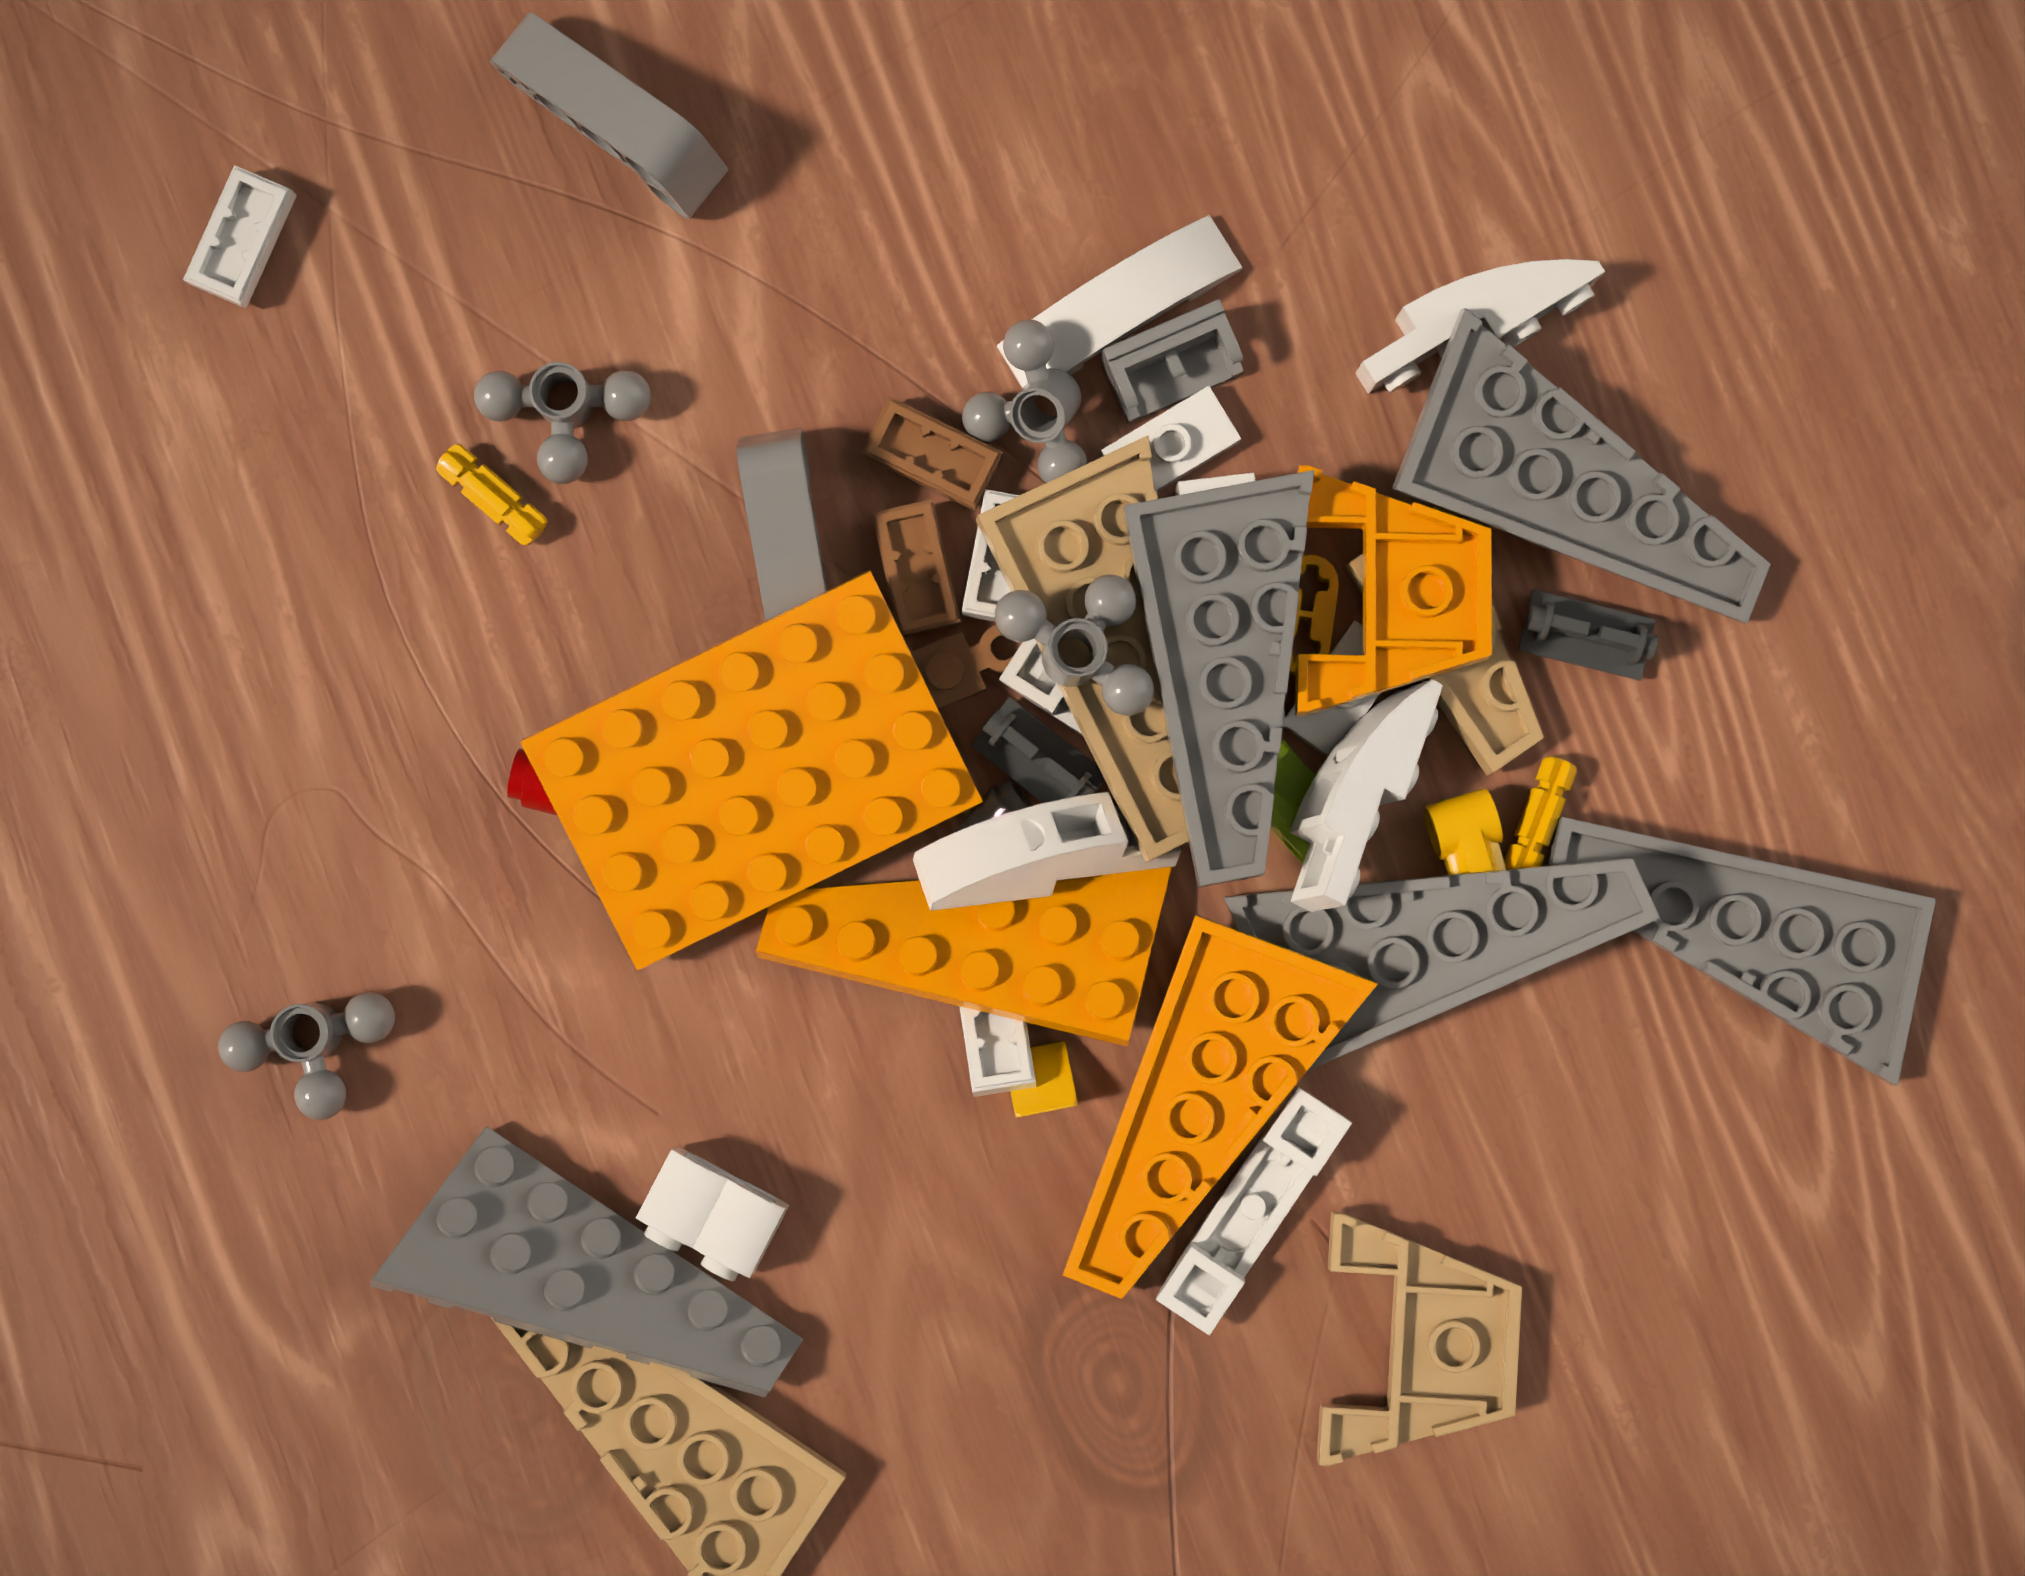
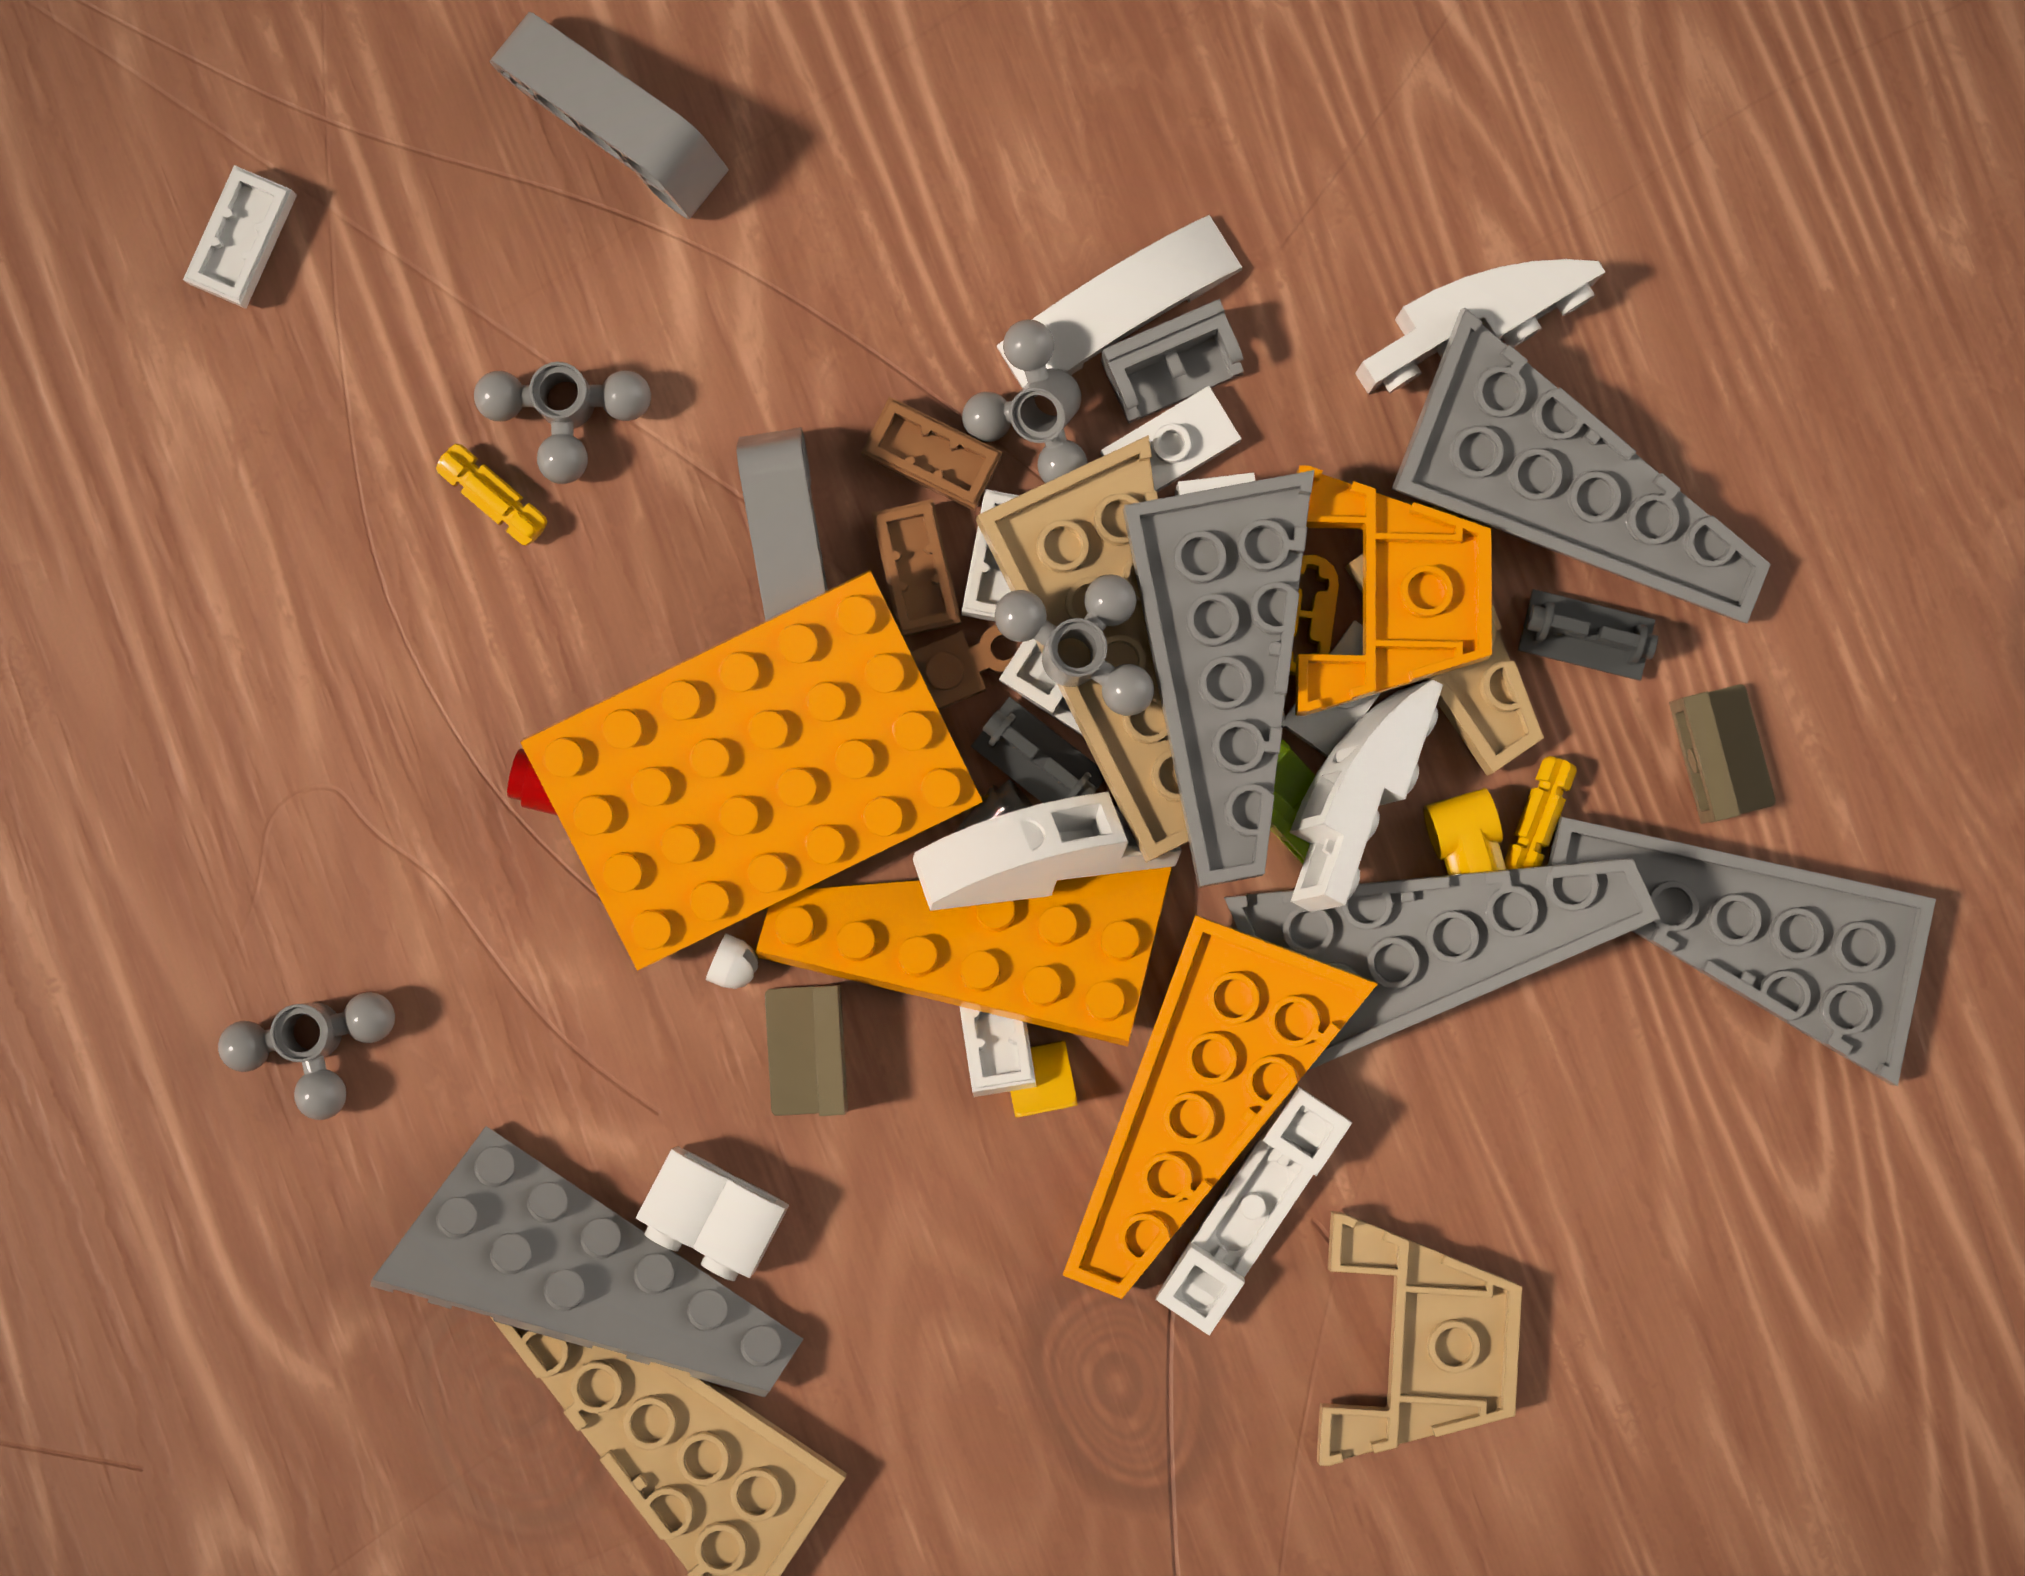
none -> white hinge [706,933,758,989]
none -> dark tan panel [765,985,848,1116]
none -> dark tan panel [1669,684,1776,824]

